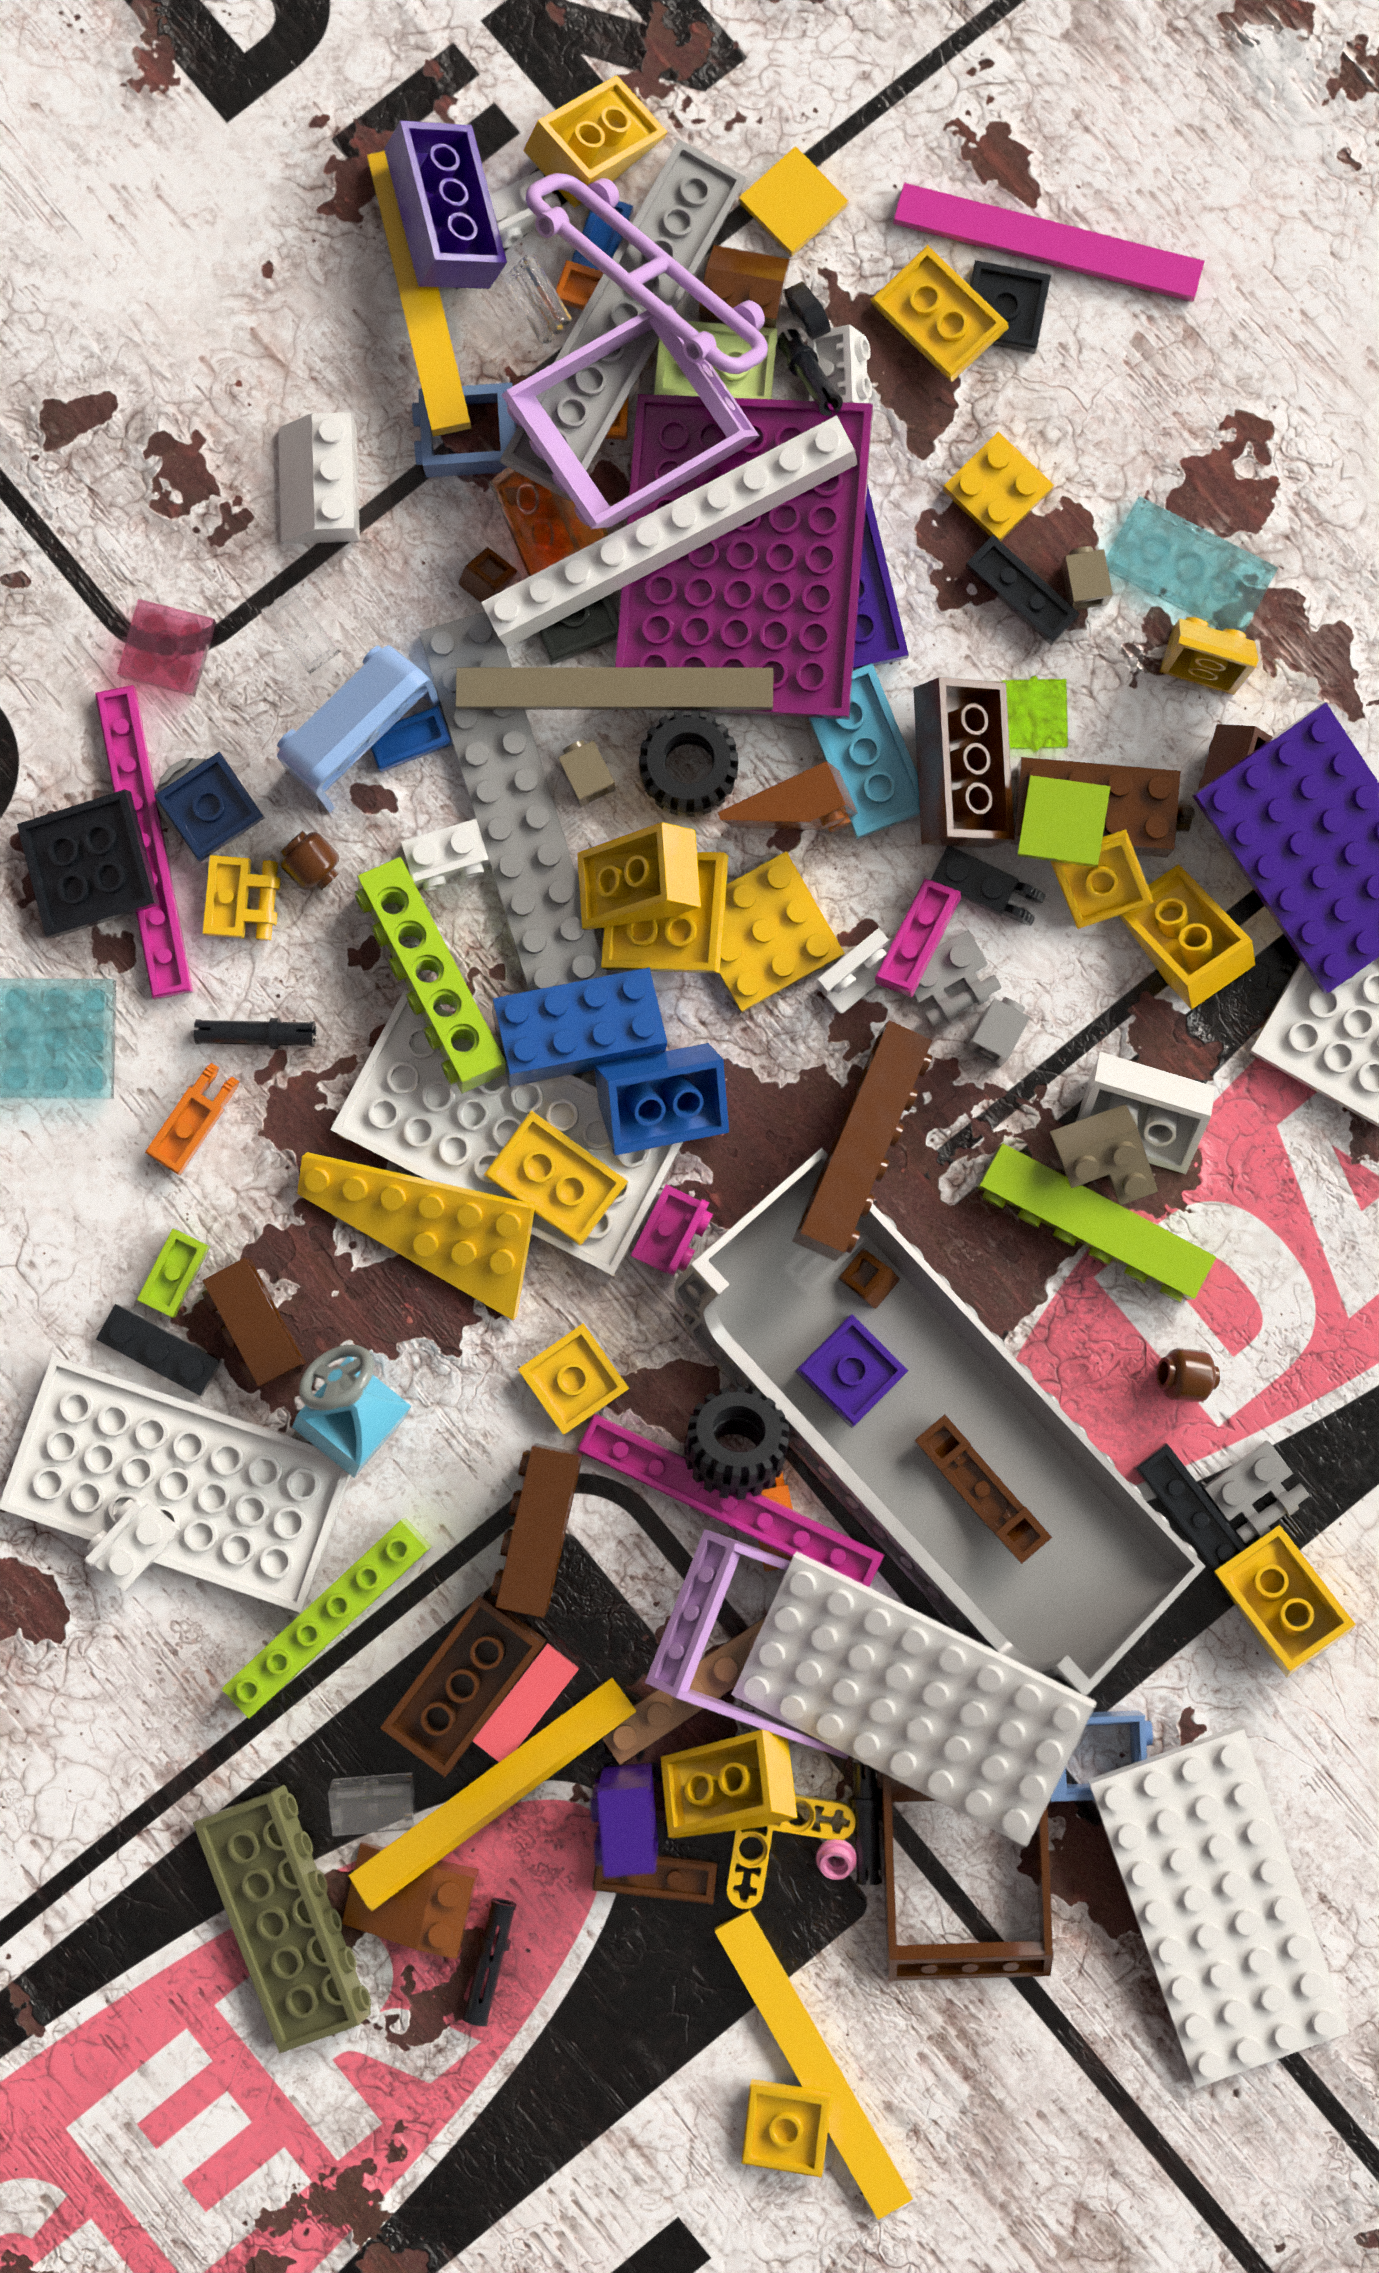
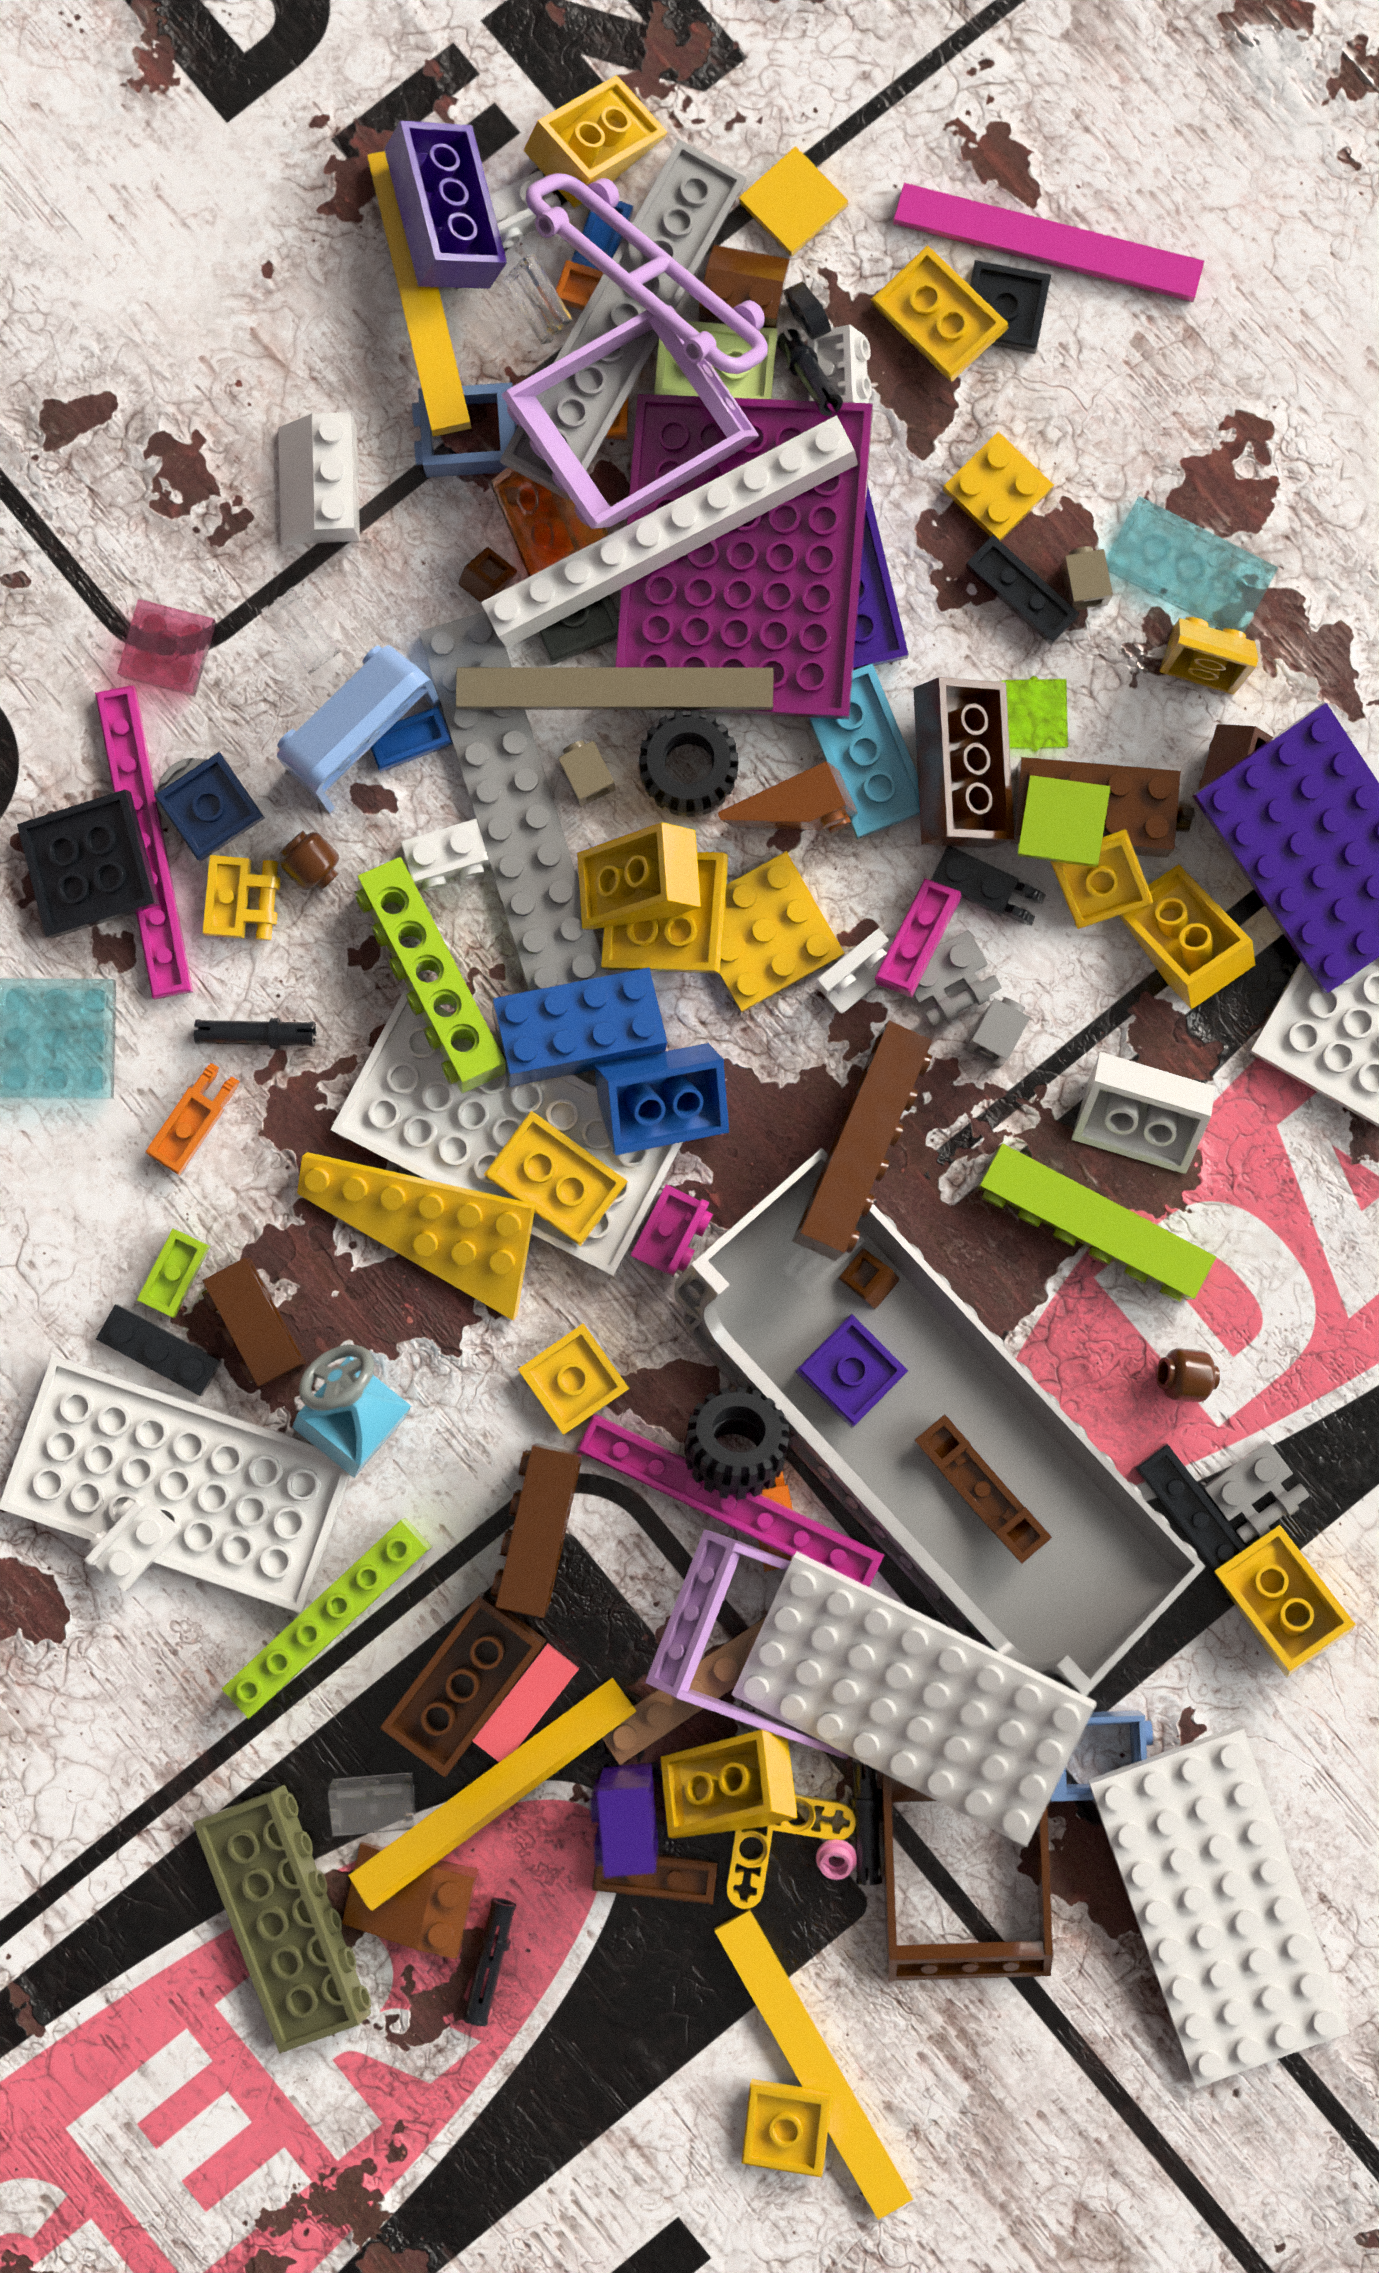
dark tan brick [1050,1104,1158,1205] -> none

